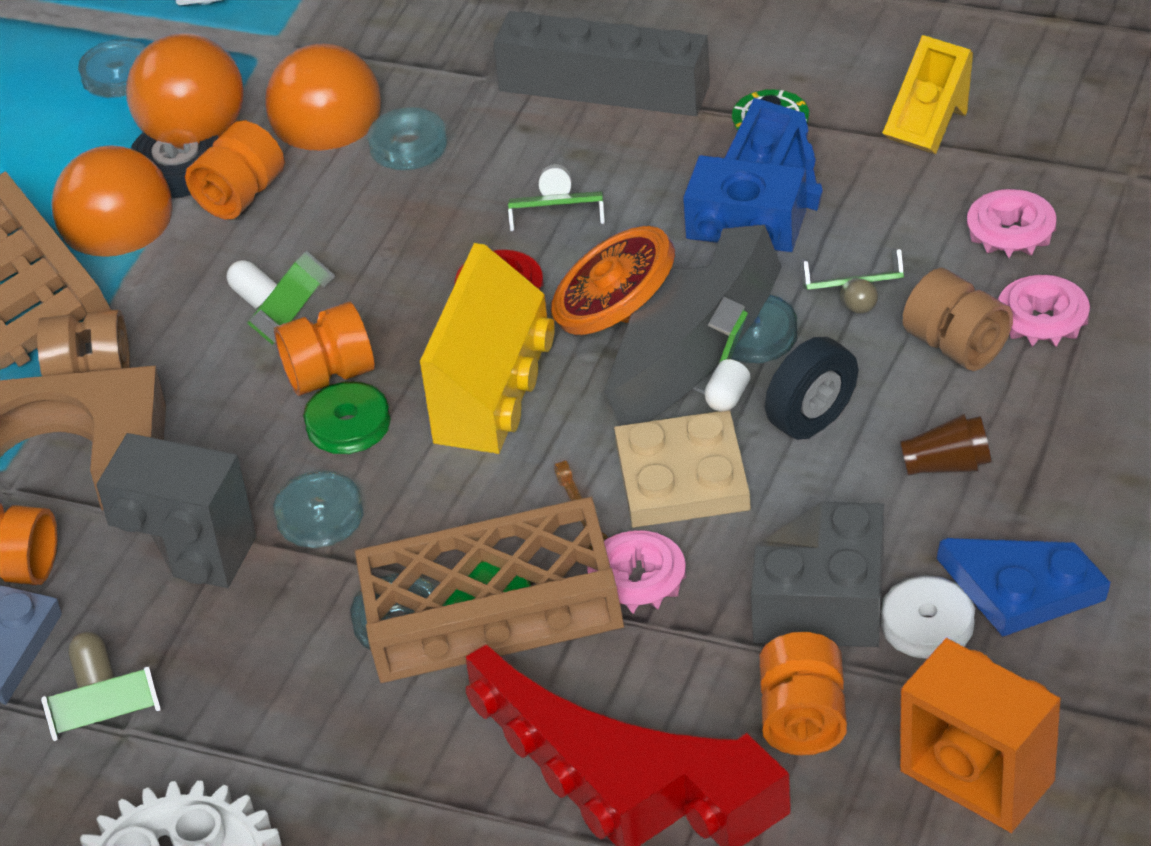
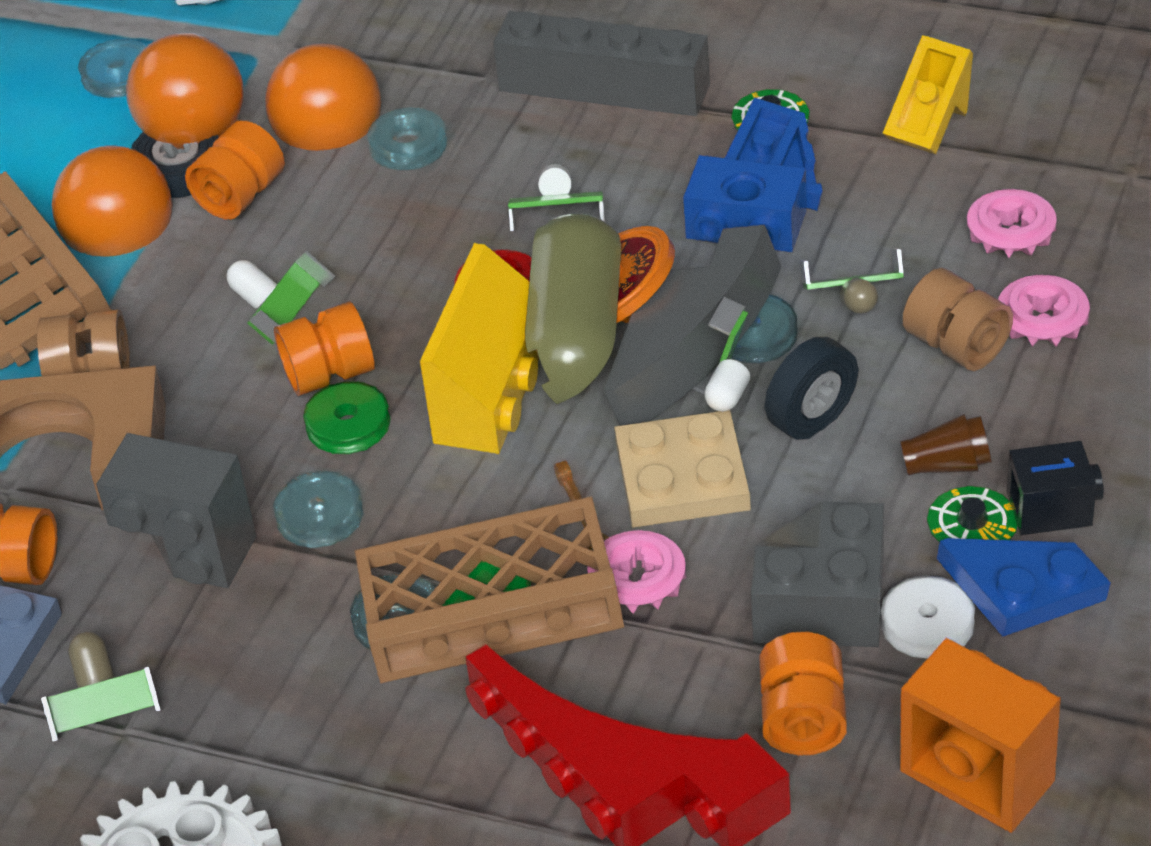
none -> olive brick [525,214,621,404]
none -> piece [927,486,1017,543]
none -> black brick [1007,441,1104,536]

